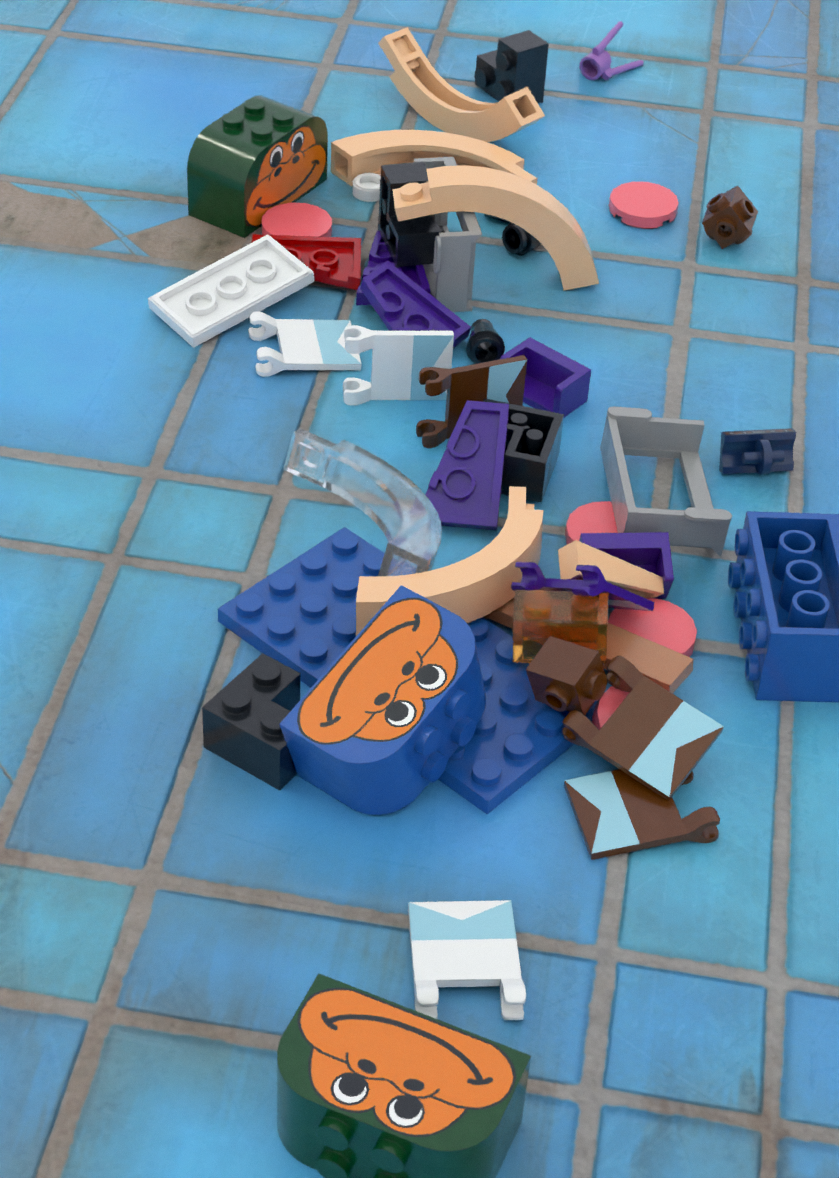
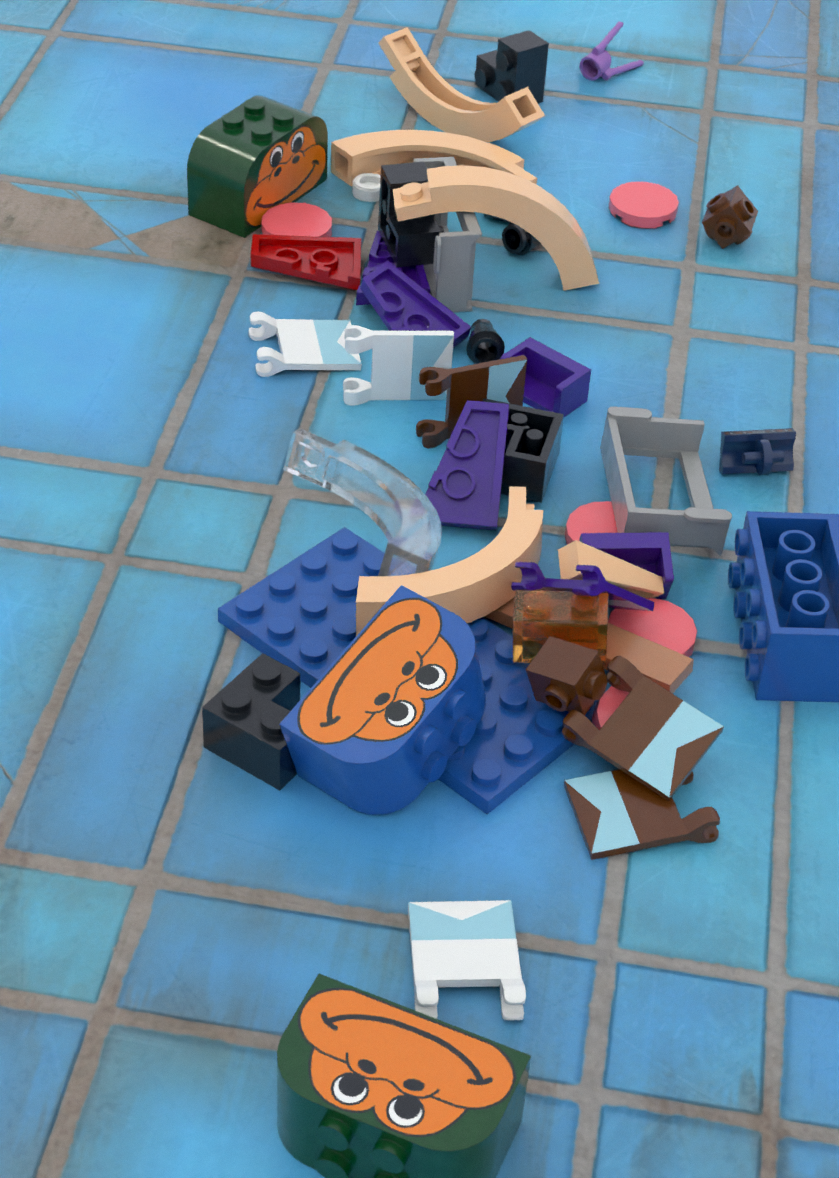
white tile [148,234,314,348] -> none

